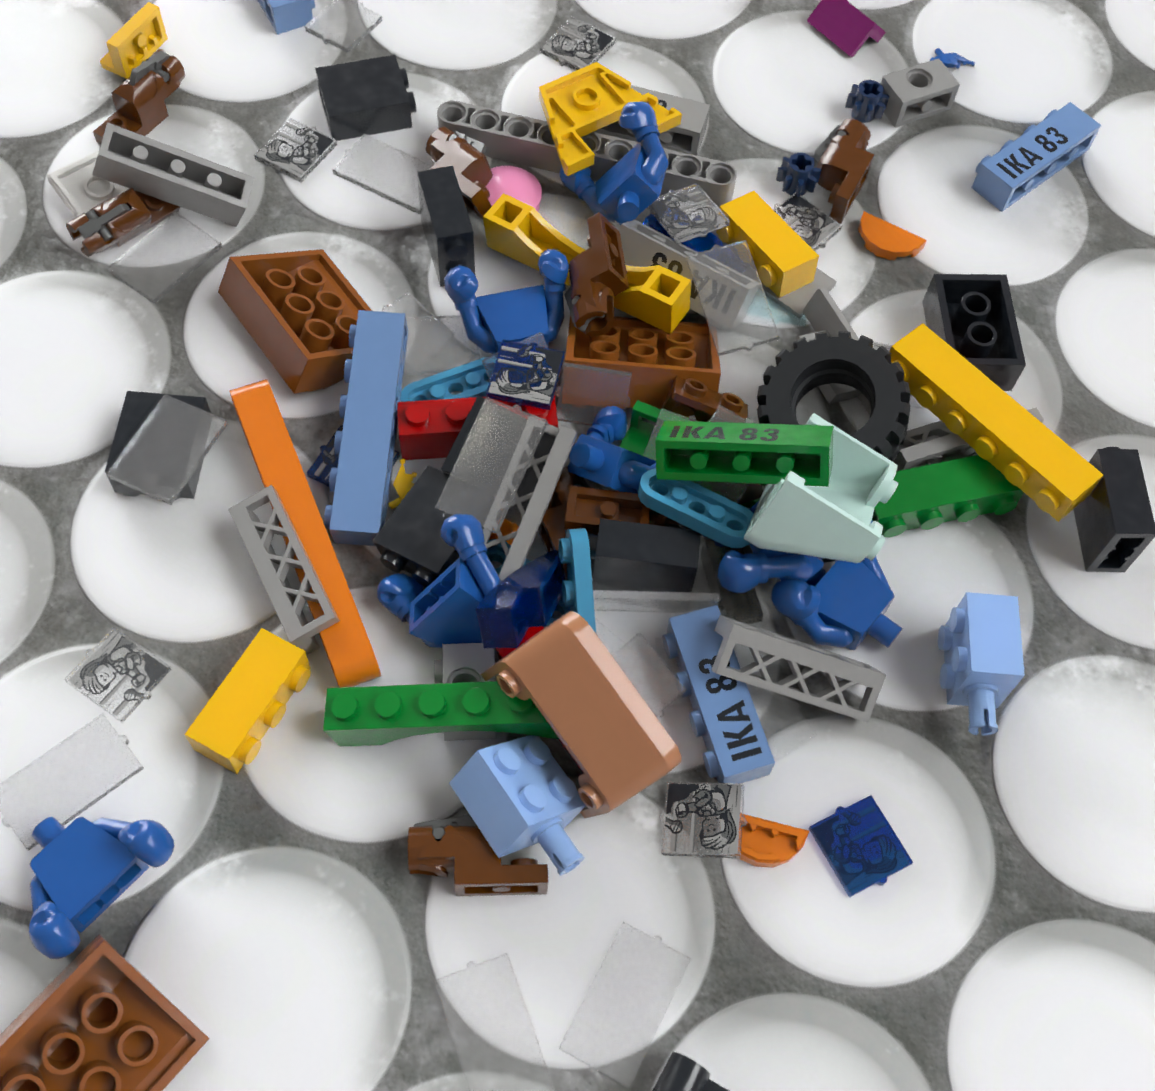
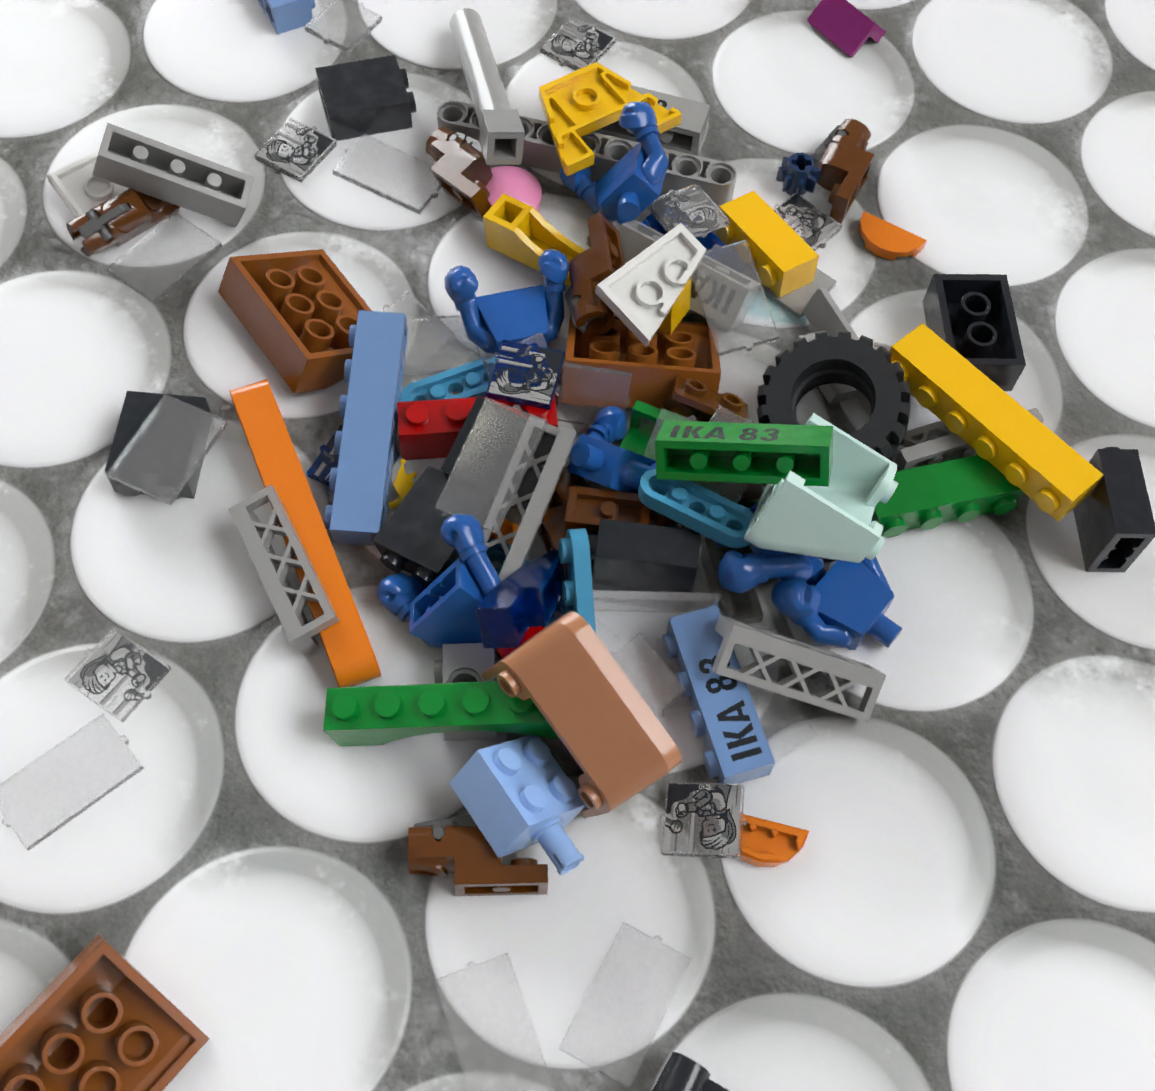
blue torso [29,816,174,959] -> none
reddish brown plate [93,49,185,144] -> none
yellow bracket [100,2,168,79] -> none
yellow brick [184,628,311,774] -> none
black brick [417,166,475,287] -> none
clear blue piece [809,795,914,898] -> none
dark blue gear [845,80,890,123] -> none
light grey brick [880,58,960,128] -> none
blue piece [930,48,975,69] -> none
light blue brick [938,592,1025,736] -> none
medium blue brick [971,102,1101,212] -> none
none -> light grey brick [450,8,525,165]
none -> white wing [595,223,707,347]

